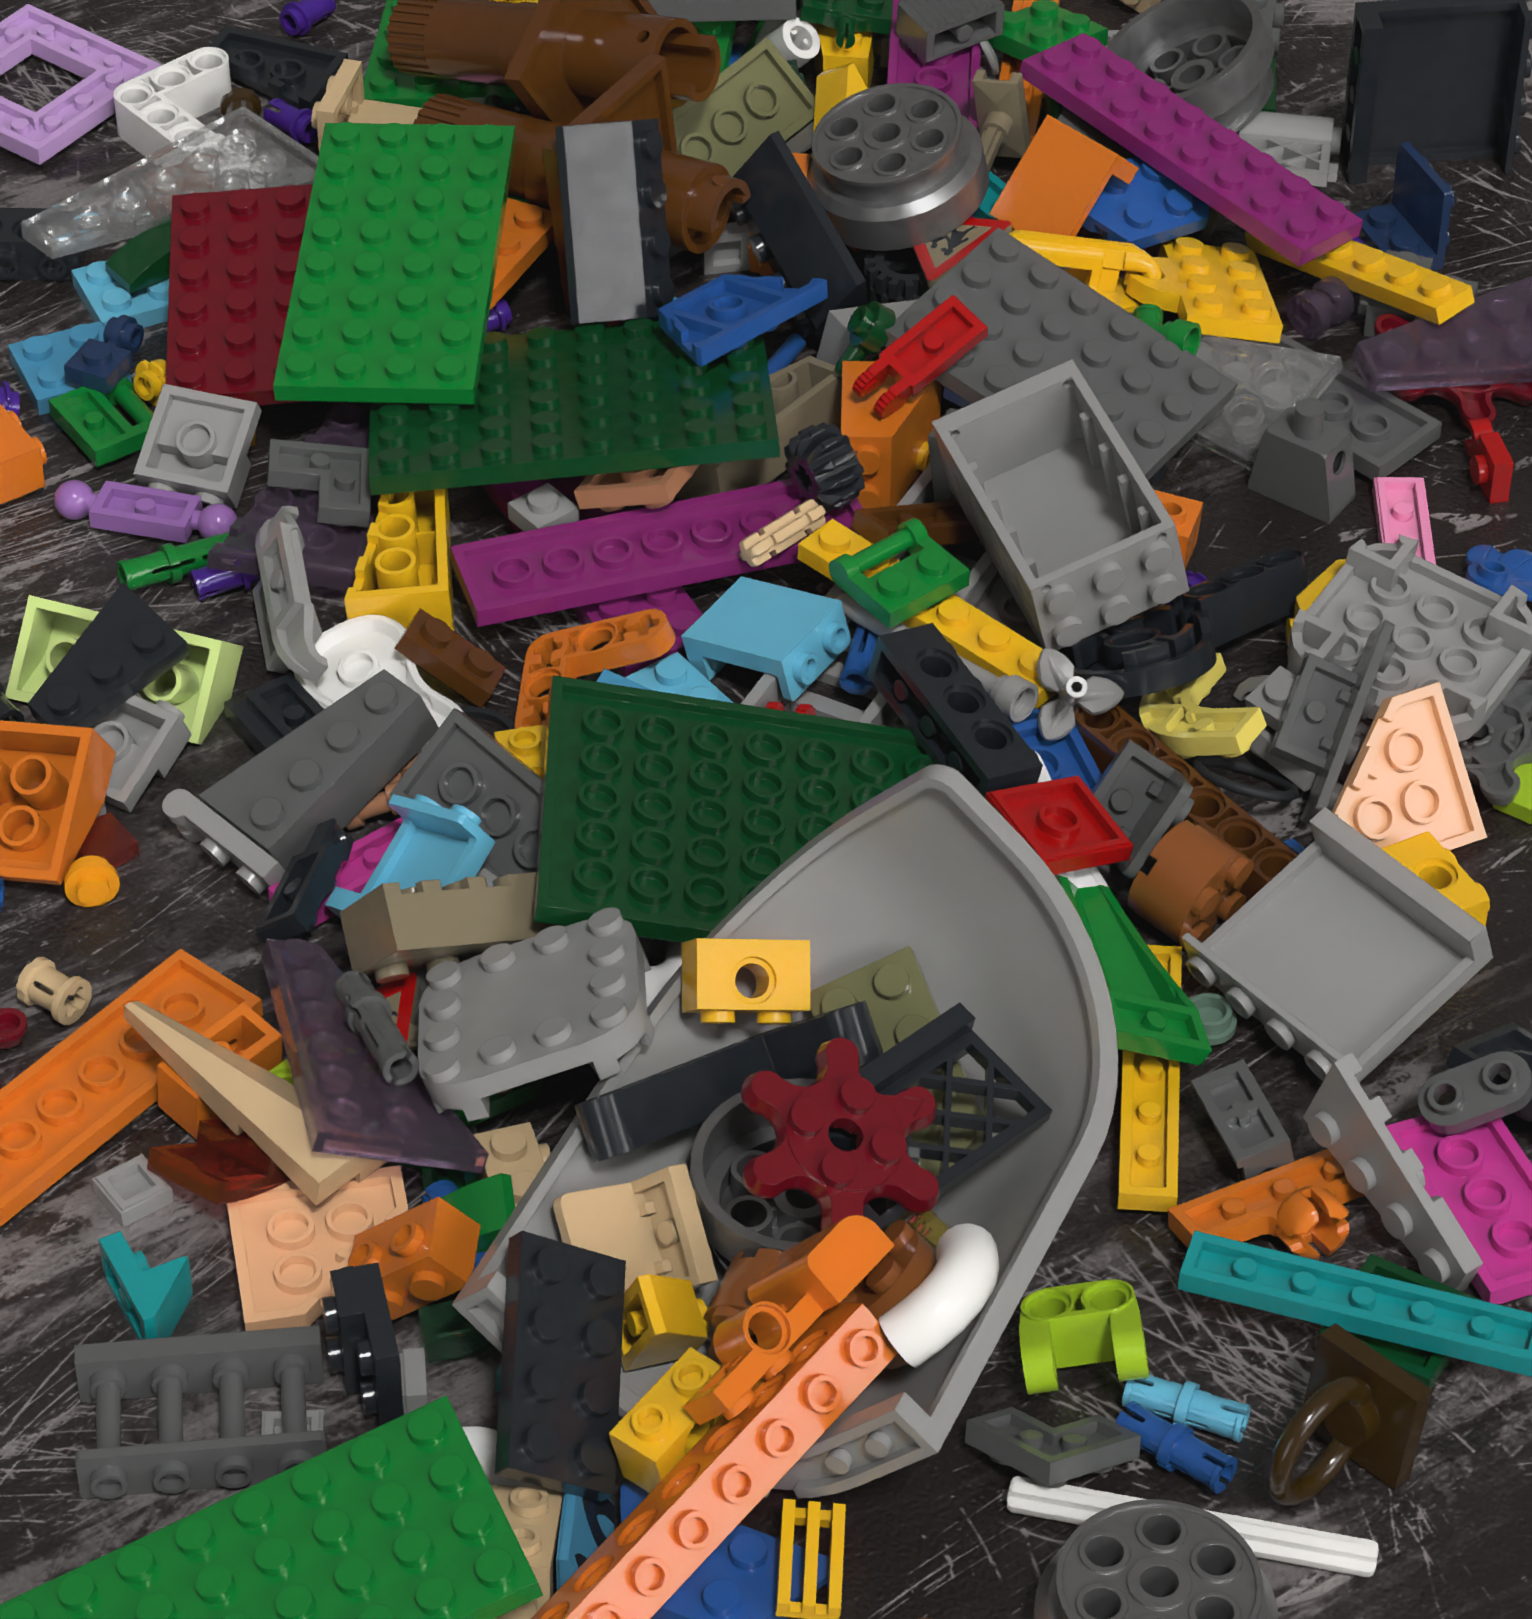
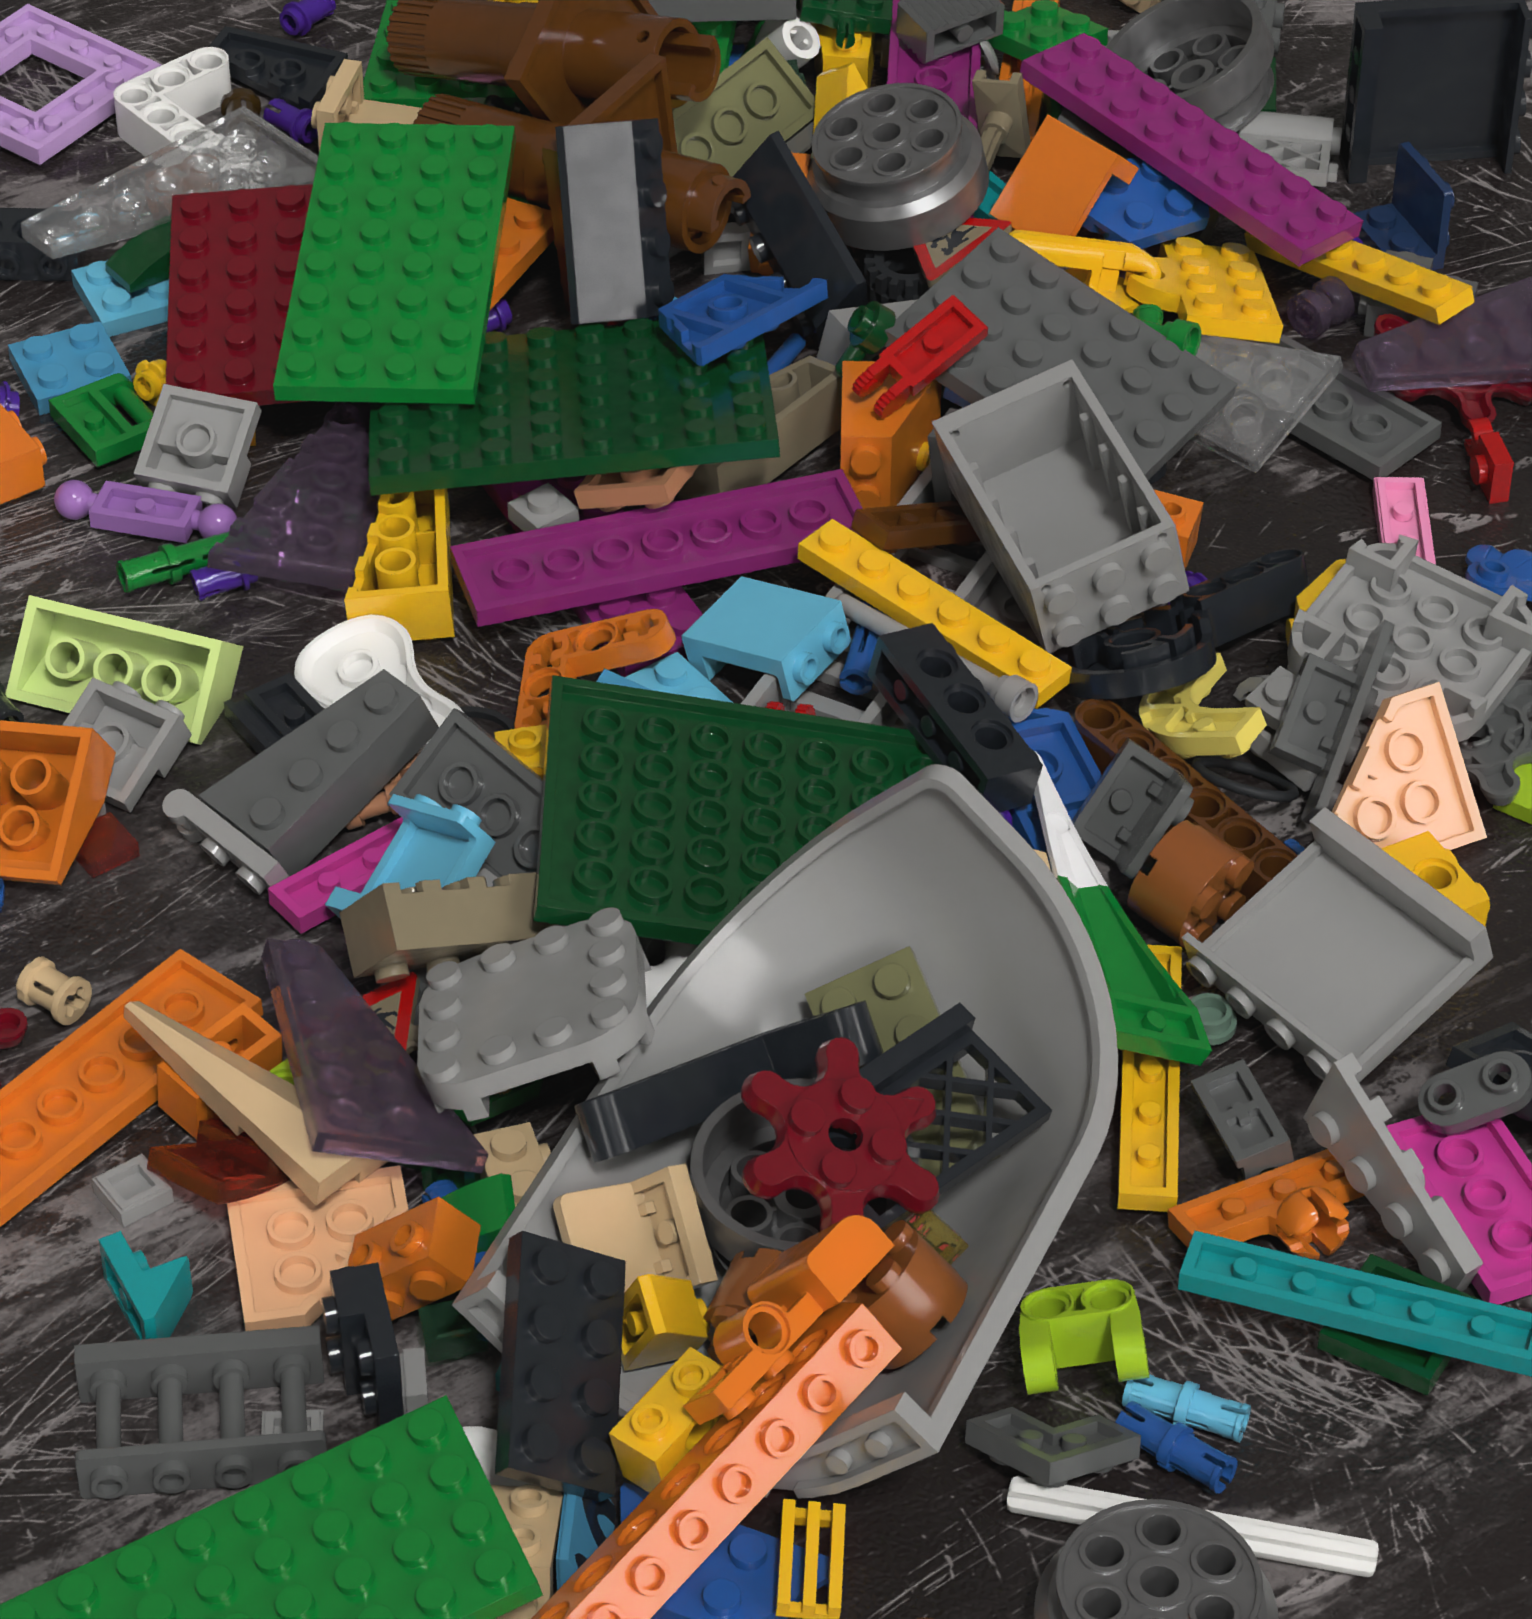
black wing [28,583,190,728] -> none
dark blue plate [64,315,144,394] -> none
light orange plate [64,855,120,908] -> none
light grey plate [252,506,328,683] -> none
black hinge [255,818,354,947] -> none
dark grey plate [267,439,371,527] -> none
dark grey pin [334,970,419,1086] -> none
reddish brown plate [394,608,507,708] -> none
yellow brick [682,938,810,1025] -> none
tan axle [739,499,826,567] -> none
black gear [784,422,865,513] -> none
green plate [829,518,970,629] -> none
white cylinder [879,1223,999,1368] -> none
red plate [985,775,1134,875] -> none
light grey plant [1036,648,1124,741] -> none
dark grey torso [1248,398,1355,524] -> none
dark brown tile [1266,1323,1433,1506] -> none

